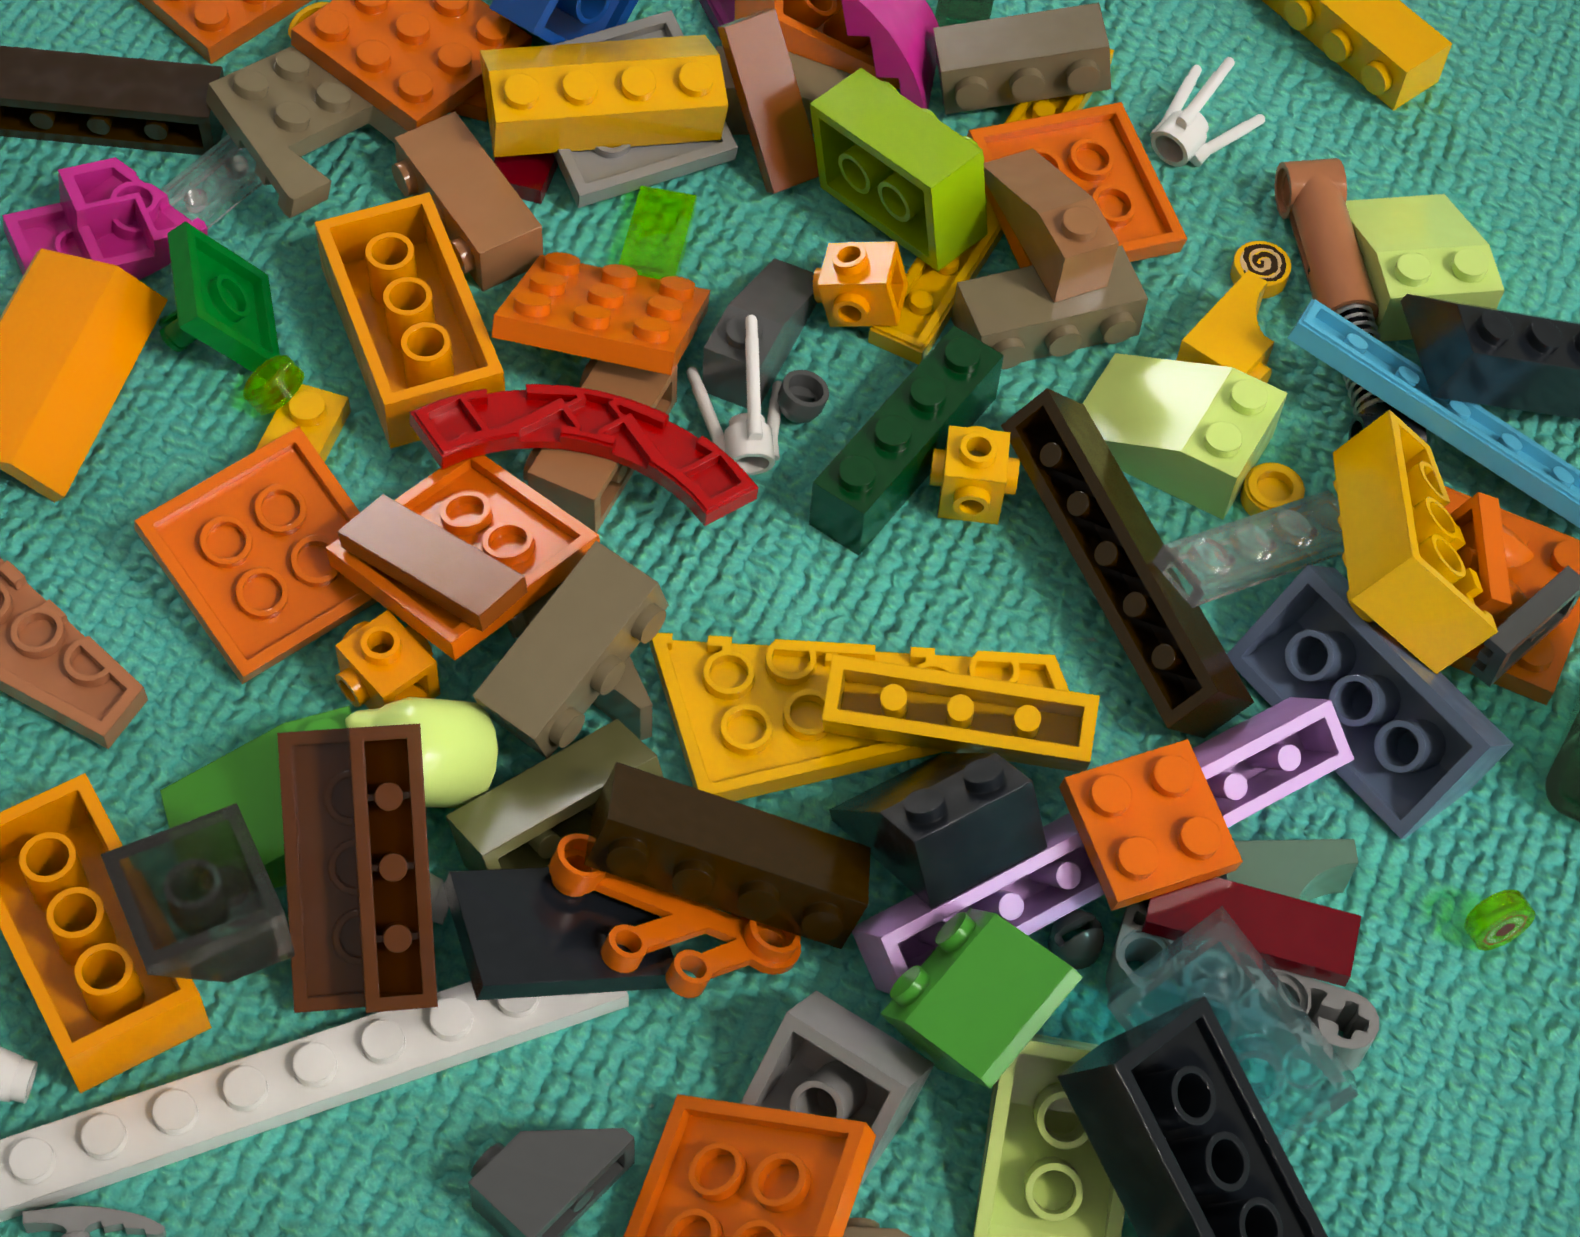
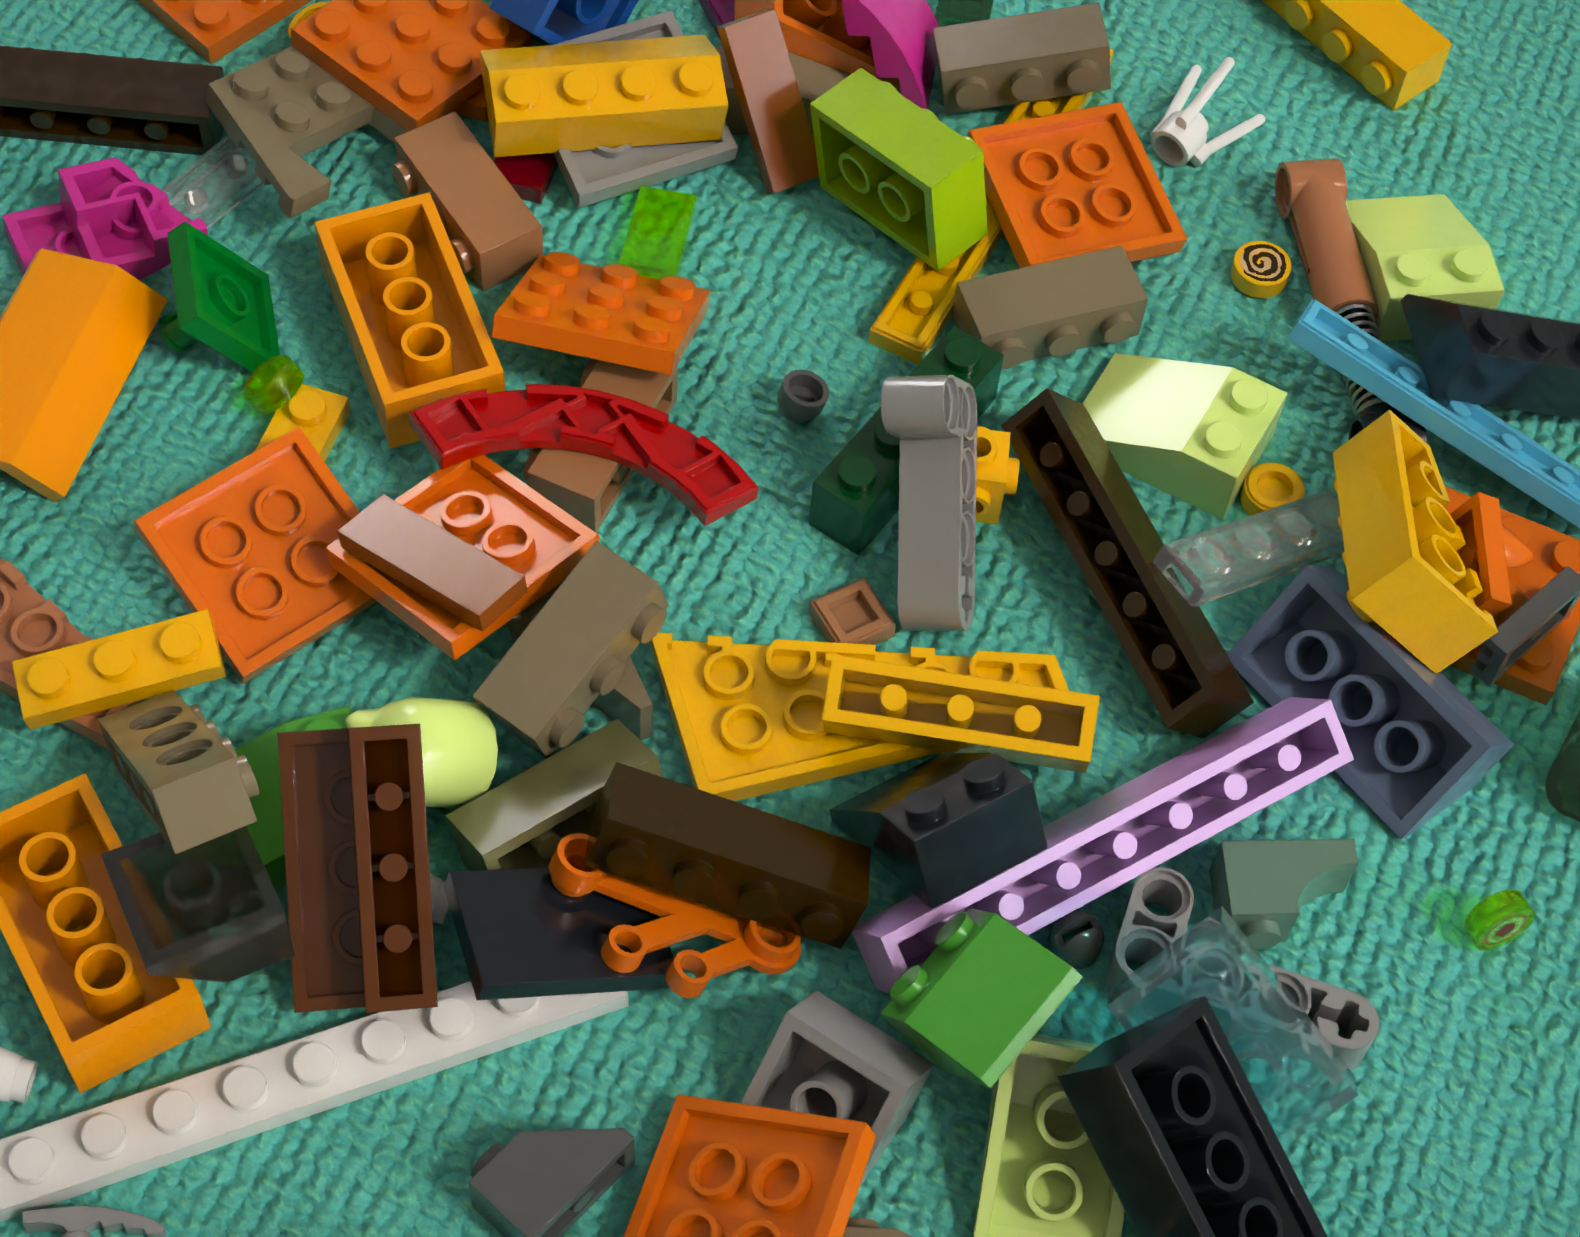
light orange brick [335,610,441,709] -> none
white plant [686,314,782,475] -> none
dark grey slope [703,258,817,408] -> none
light orange brick [813,241,908,327] -> none
medium nougat slope [984,149,1119,303] -> none
orange plate [1059,739,1243,911] -> none
dark red tile [1141,877,1361,987] -> none
yellow arch [1176,270,1274,383] -> none
none -> yellow plate [12,609,226,730]
none -> dark tan brick [97,690,259,854]
none -> medium nougat tile [809,577,896,645]
none -> light grey beam [881,375,977,631]

